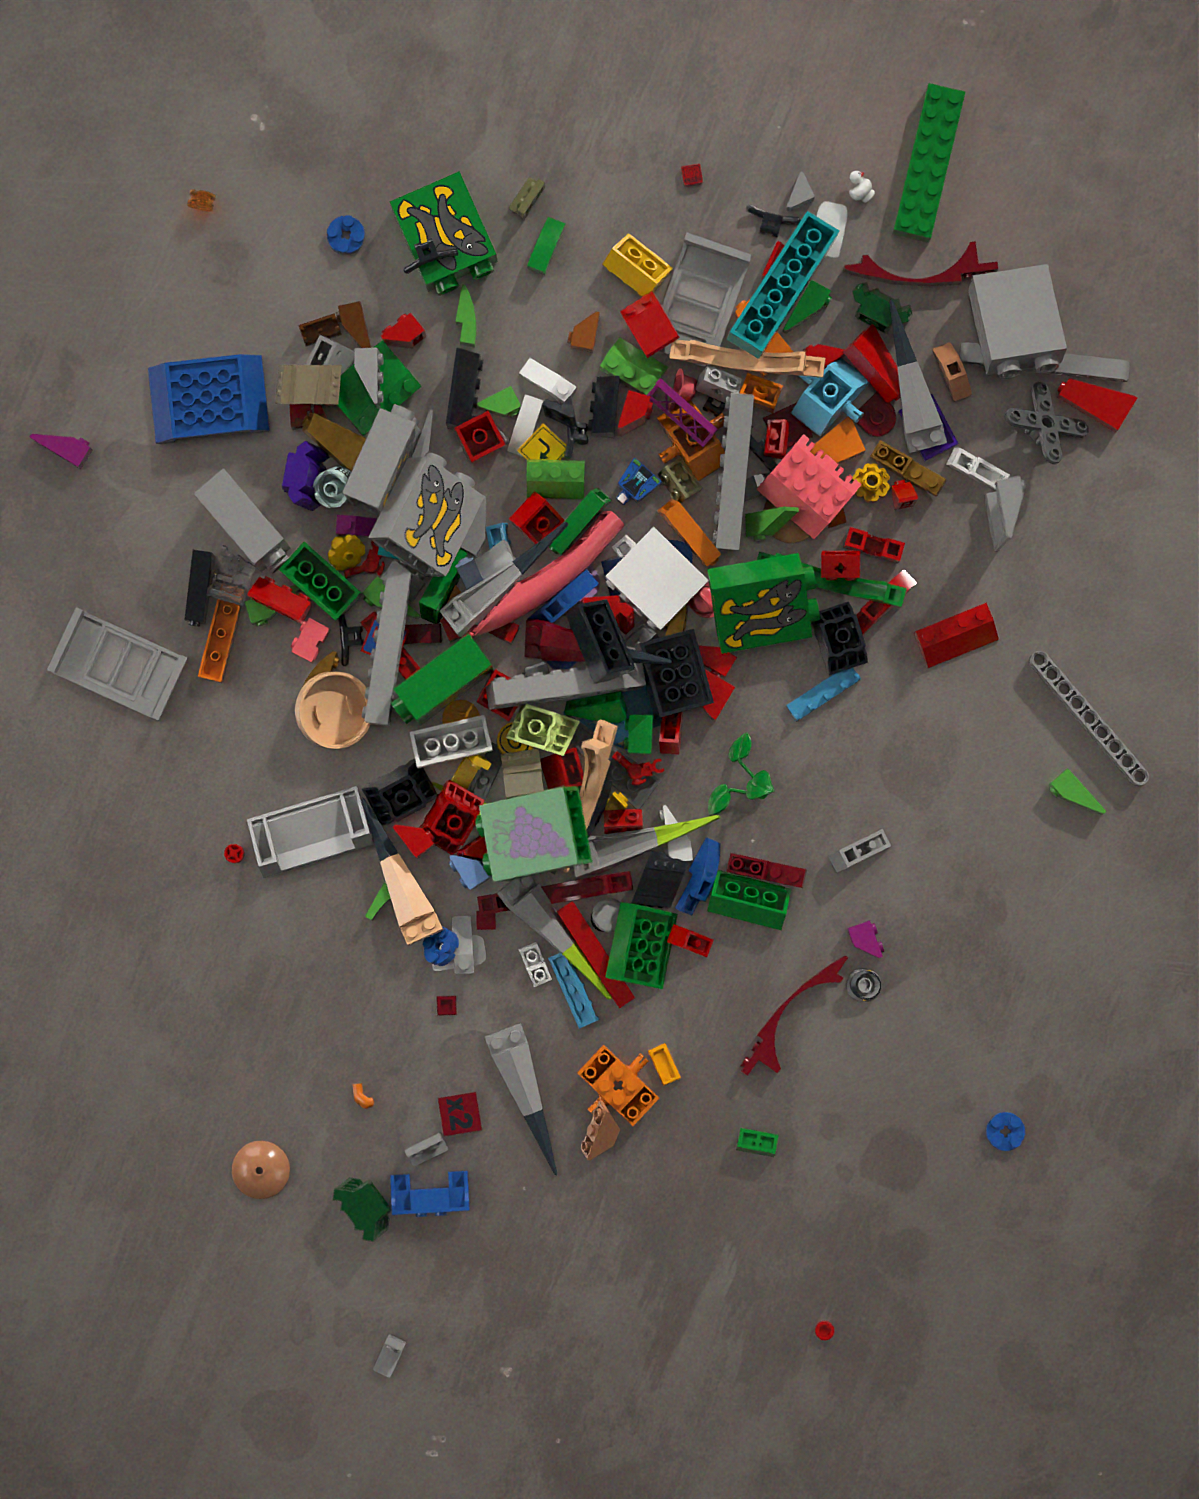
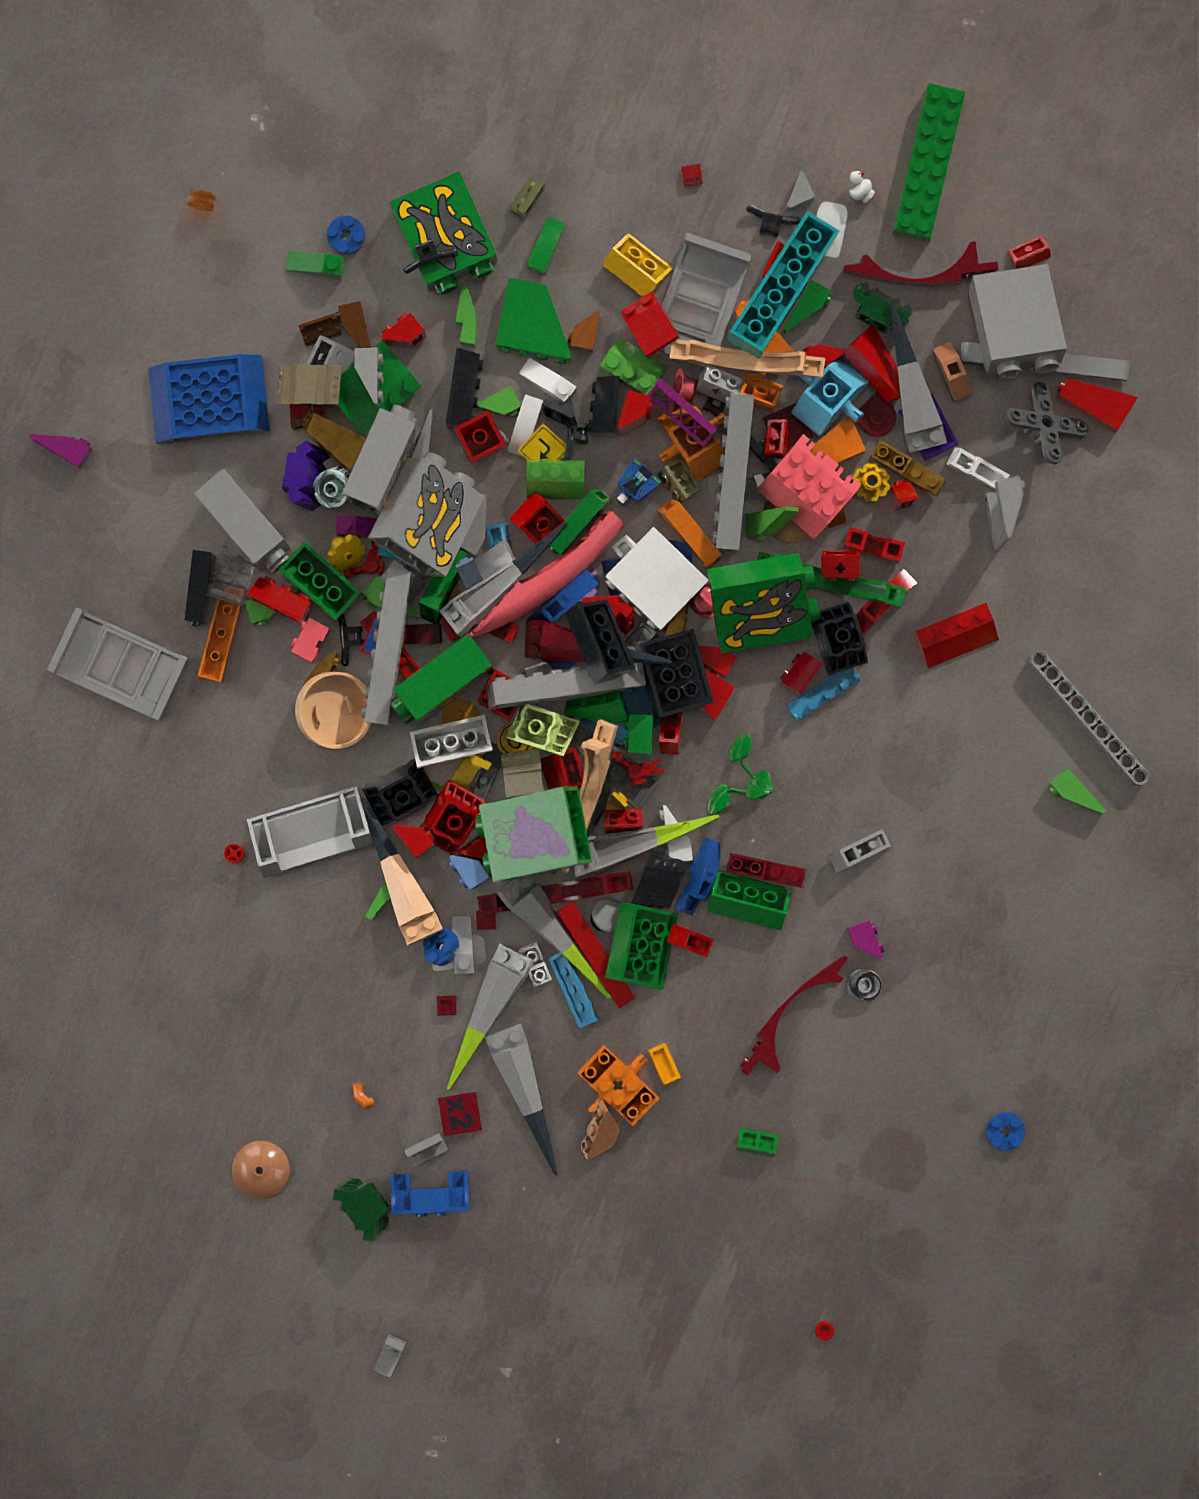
none -> green slope [286,251,345,280]
none -> light grey plate [447,943,535,1090]
none -> green slope [495,278,571,364]
none -> dark red slope [780,652,823,697]
none -> red slope [1007,236,1051,269]

